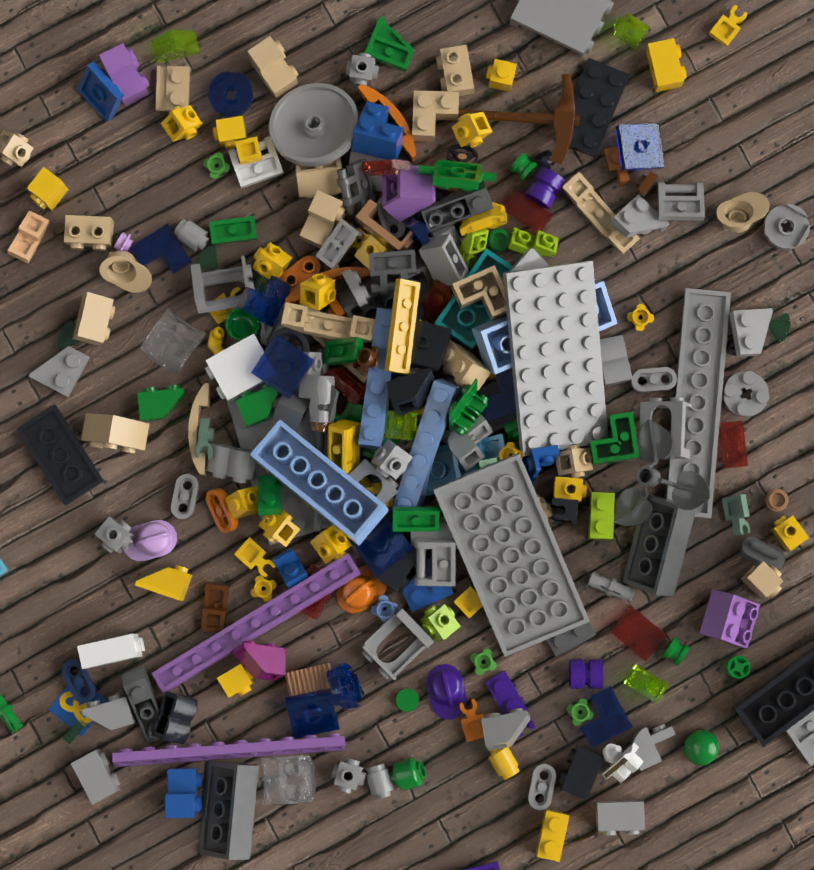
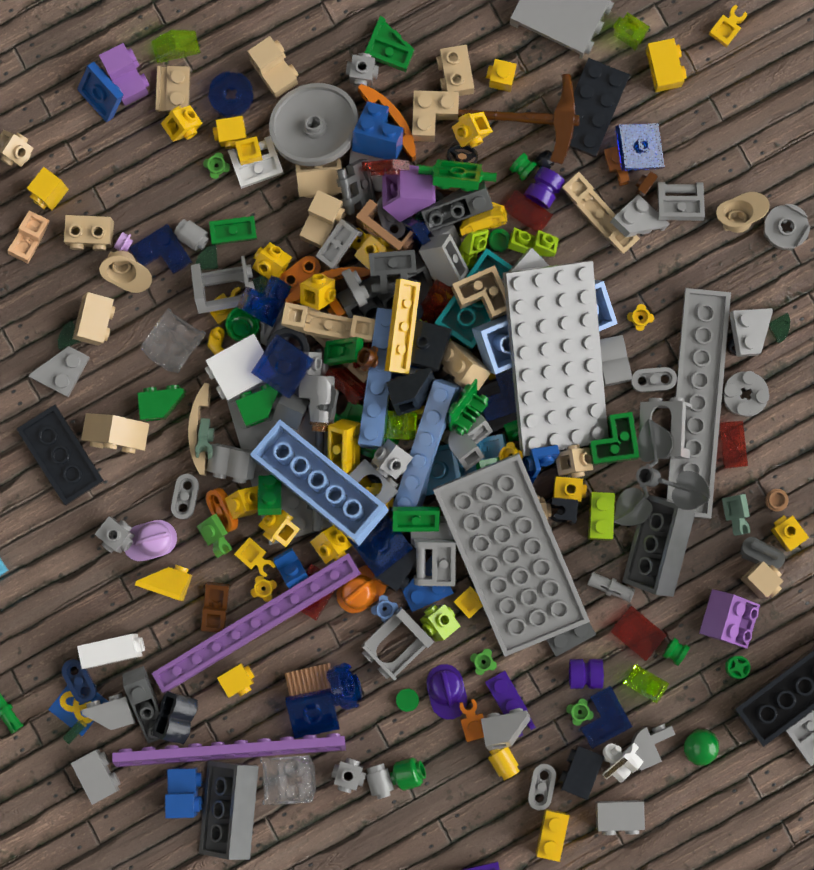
magenta slope [233,641,286,681] -> none
none -> bright green plate [197,514,232,558]

